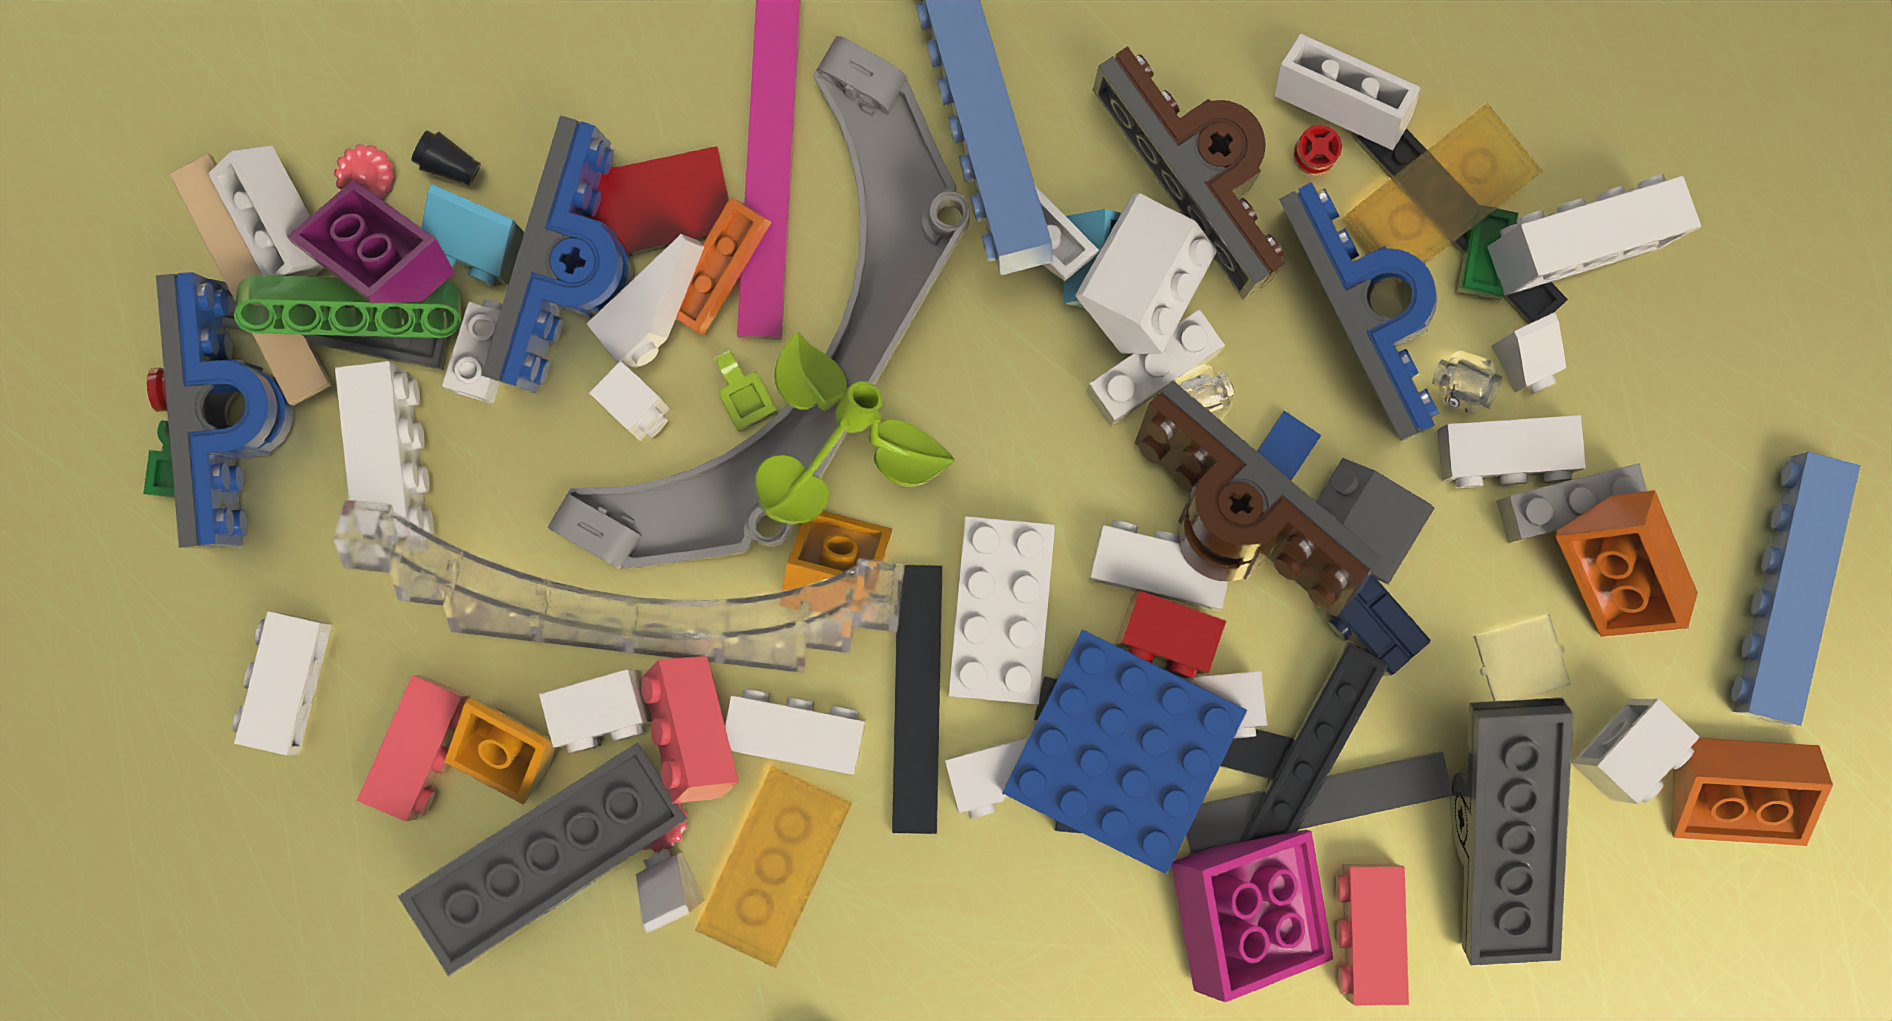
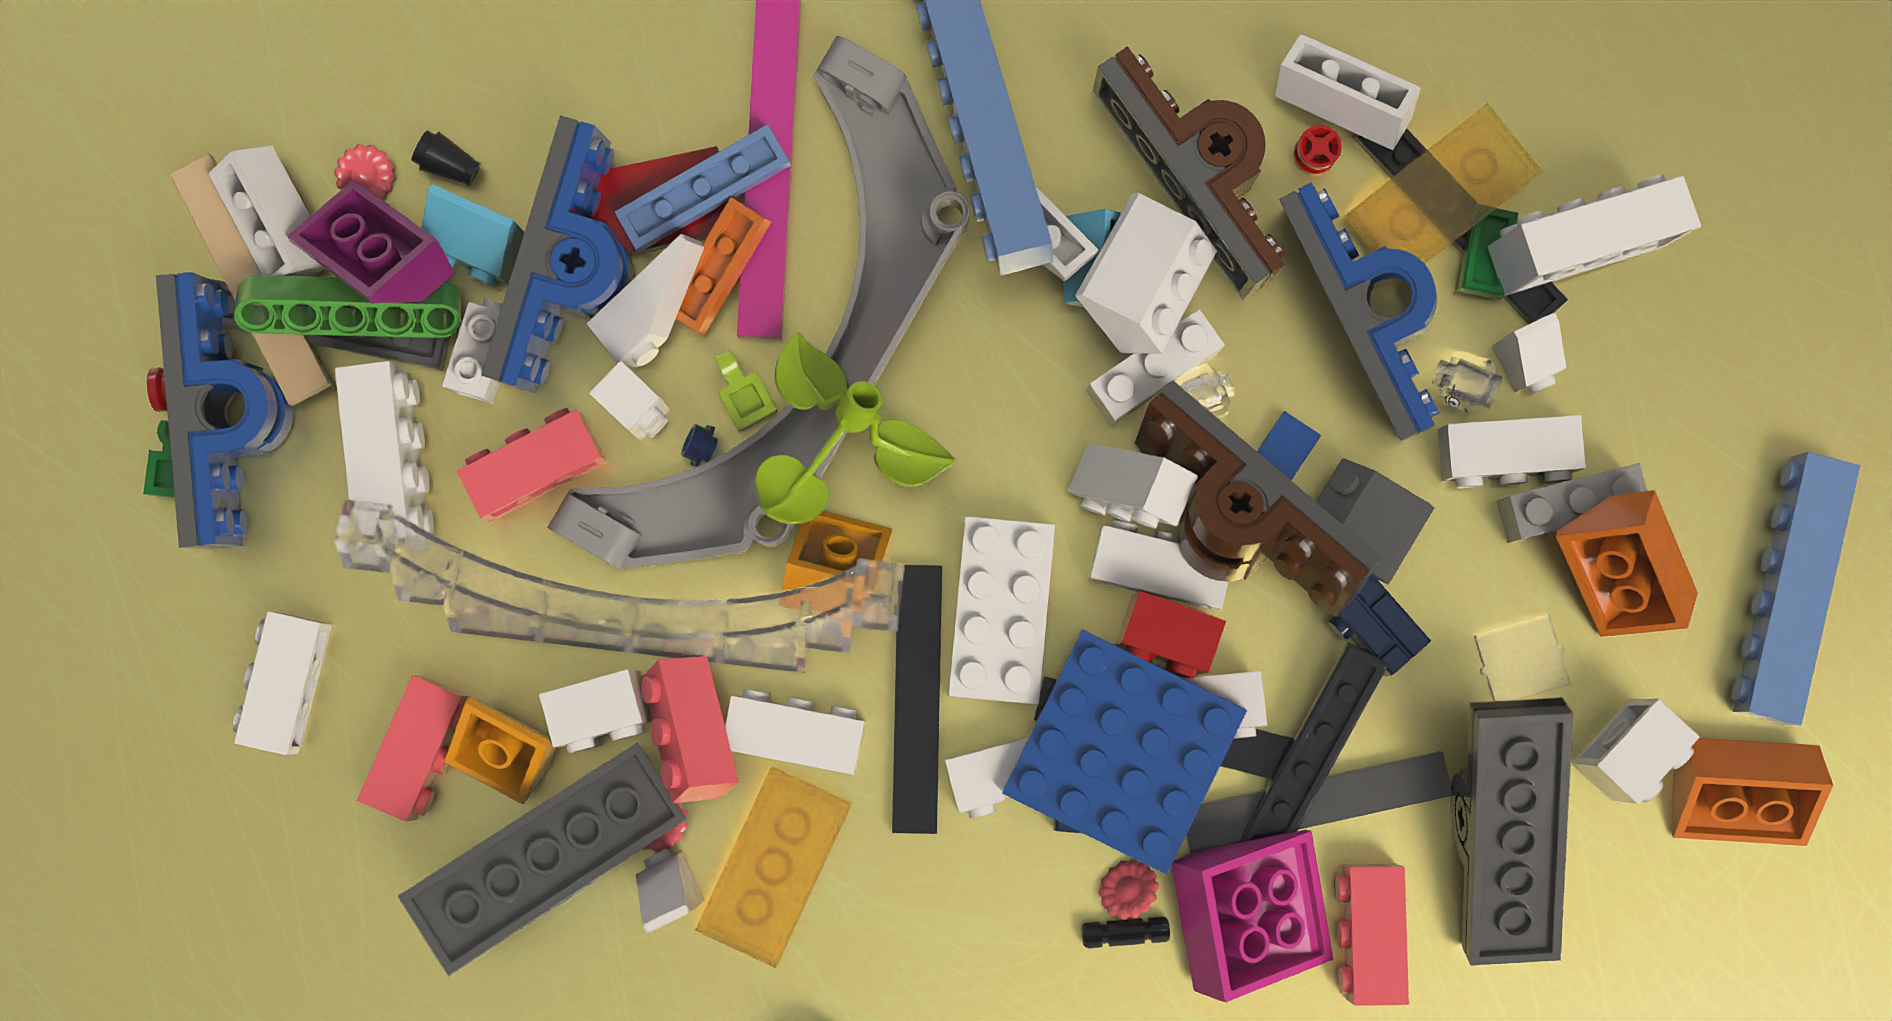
none -> coral brick [457,408,607,522]
none -> medium blue plate [614,124,791,253]
none -> clear blue plate [681,424,718,467]
none -> white brick [1068,443,1198,529]
none -> black axle [1081,917,1170,948]
none -> coral piece [1098,859,1159,920]

